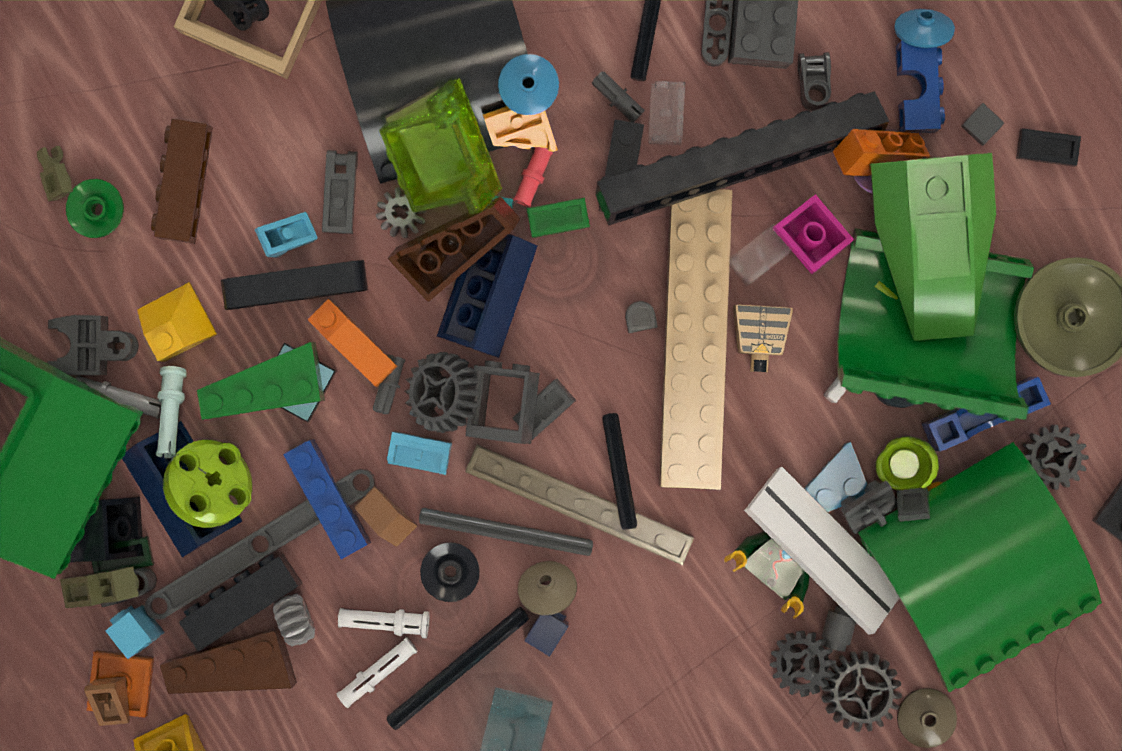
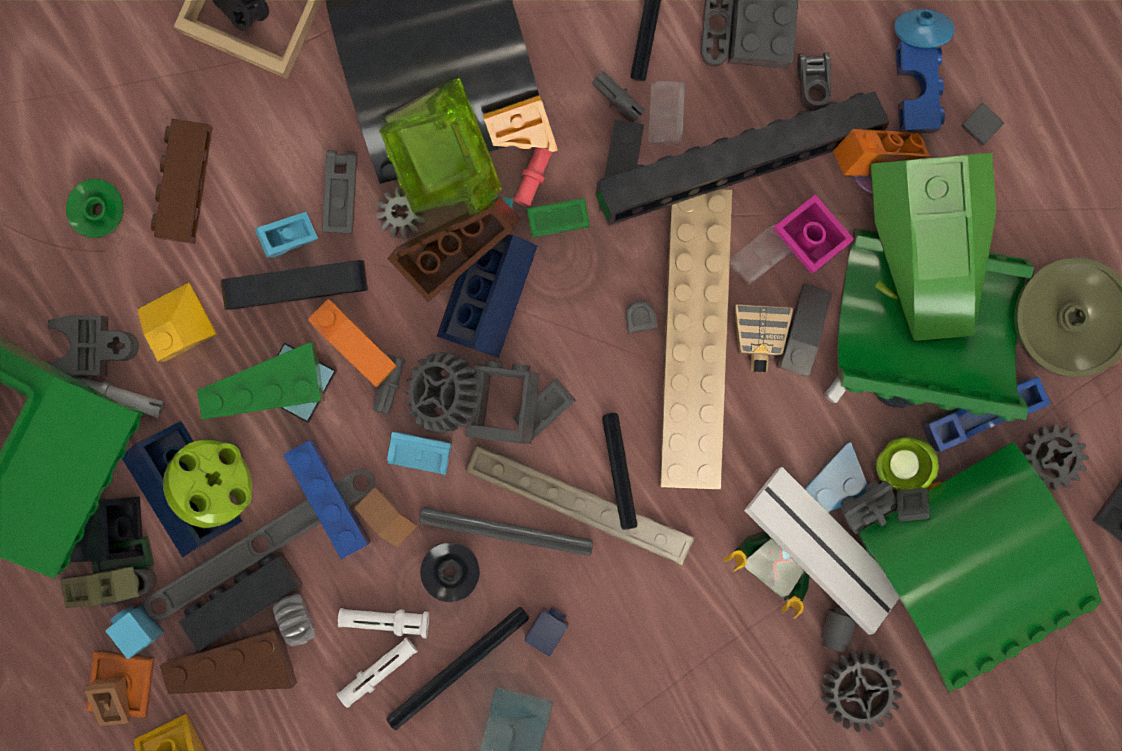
olive plate [37,146,73,202] -> none
light aqua pin [156,366,187,458] -> none
dark azure dish [498,54,559,115] -> none
dark tan dish [518,561,577,615] -> none
dark grey gear [770,631,836,697] -> none
dark tan dish [897,688,957,748] -> none
black tile [1016,128,1081,167] -> none
none -> dark grey slope [776,283,832,376]

